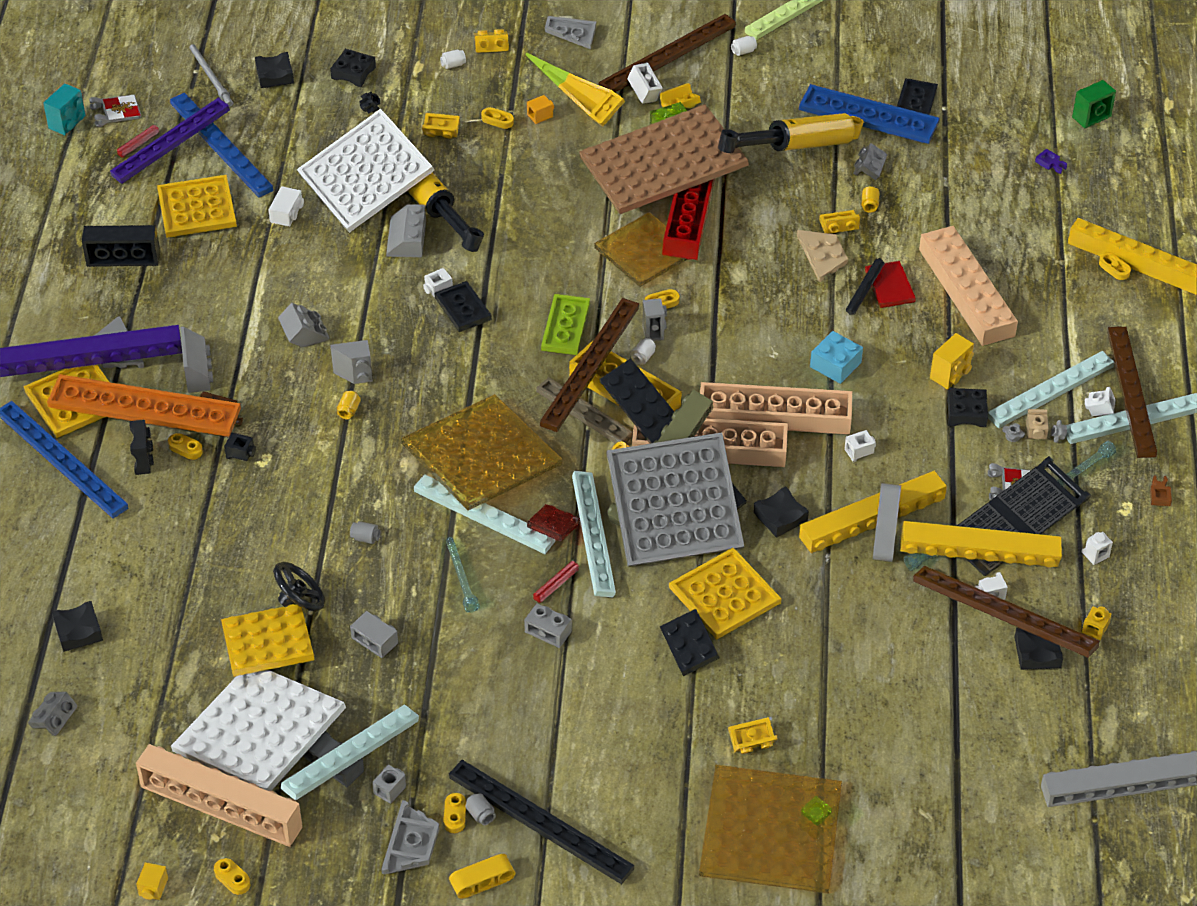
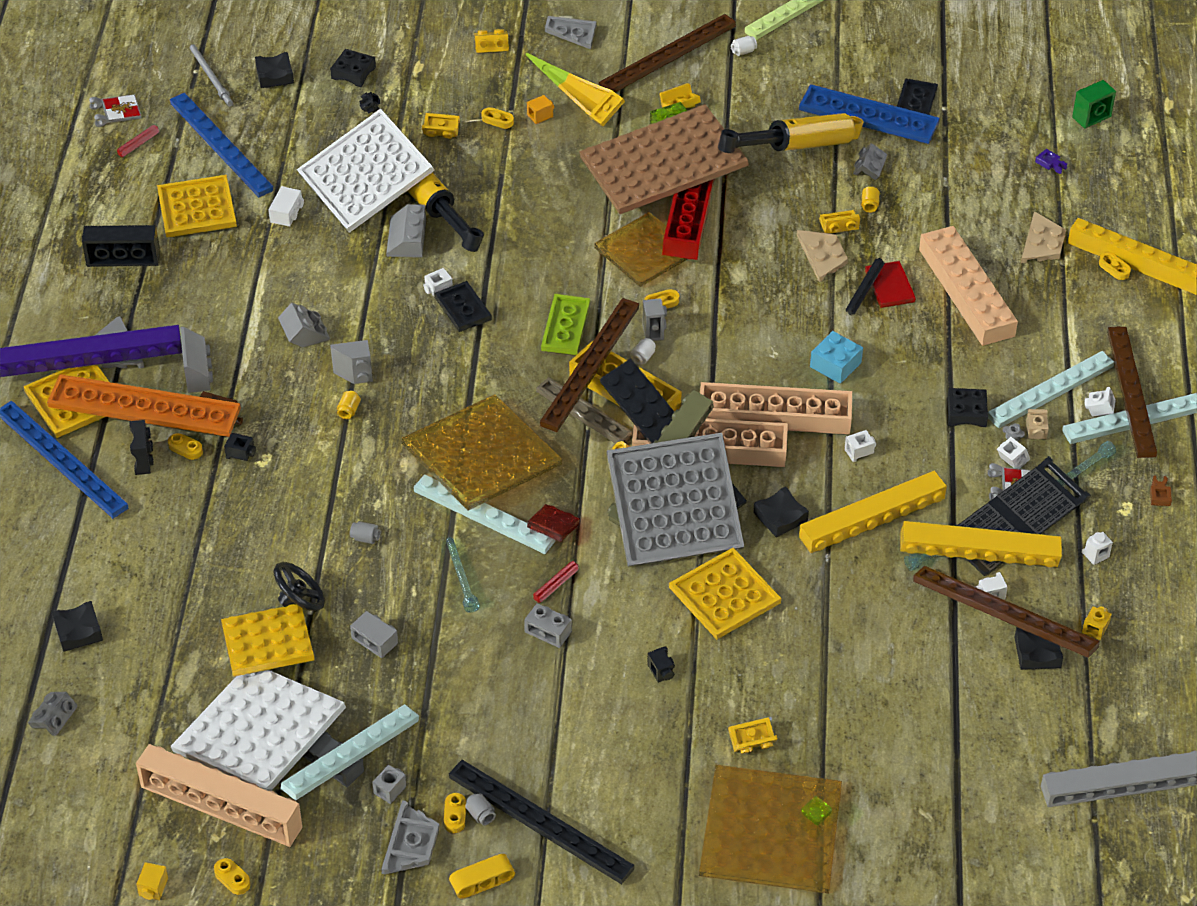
teal brick [43,83,86,136] -> none
dark purple plate [110,97,230,184] -> none
white brick [440,49,466,69] -> none
light aqua plate [572,471,616,598] -> none
white brick [627,63,663,104] -> none
black plate [659,609,720,676] -> none
light grey beam [872,483,901,562] -> none
yellow brick [930,333,974,389] -> none
light grey plate [1051,420,1067,443] -> none
none -> black brick [647,646,675,683]
none -> white brick [997,437,1030,469]
none -> tan wing [1021,212,1066,263]

